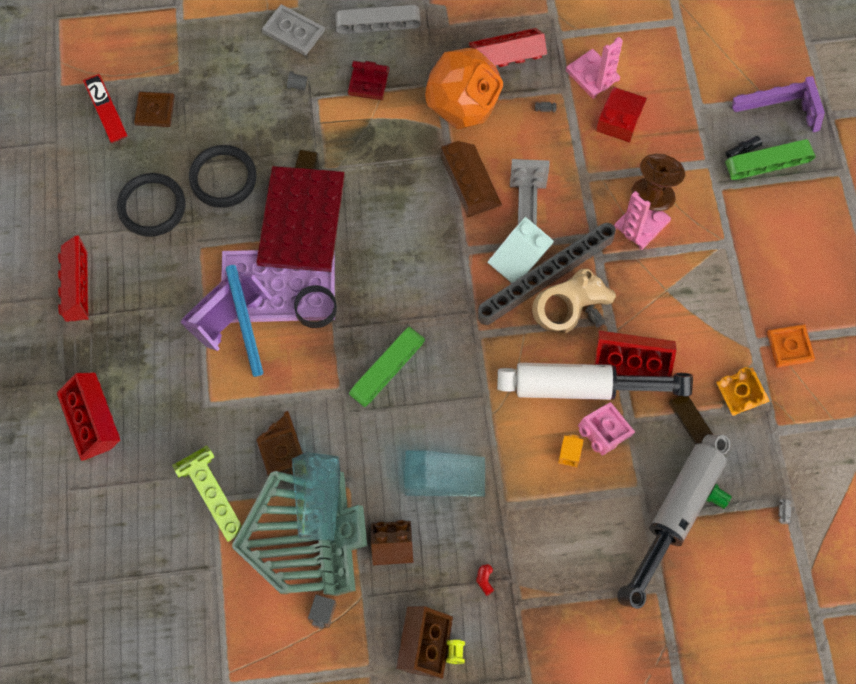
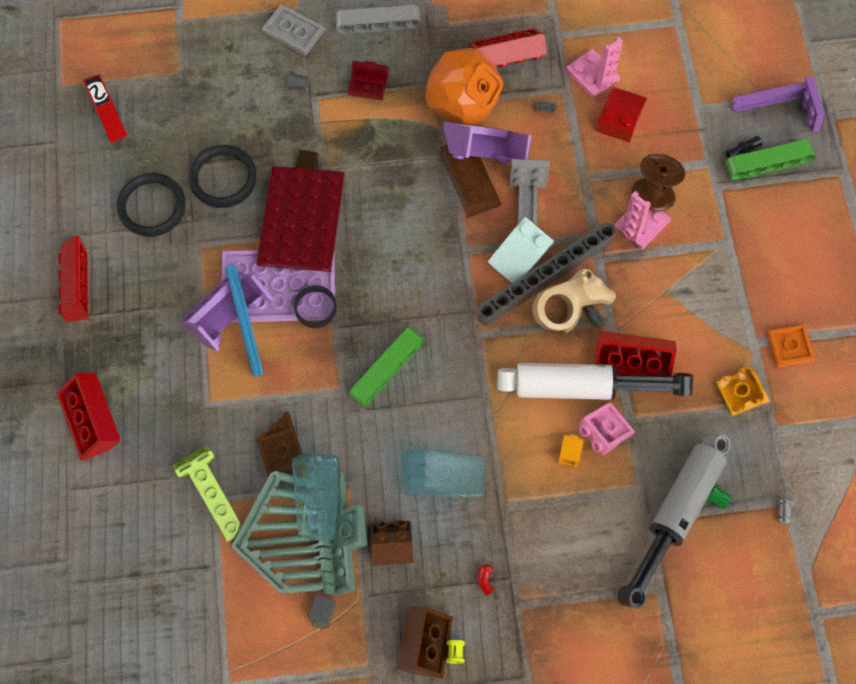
reddish brown tile [134,92,175,127] -> none
dark brown tile [669,396,714,445] -> none
none -> medium lavender windscreen [443,121,532,165]

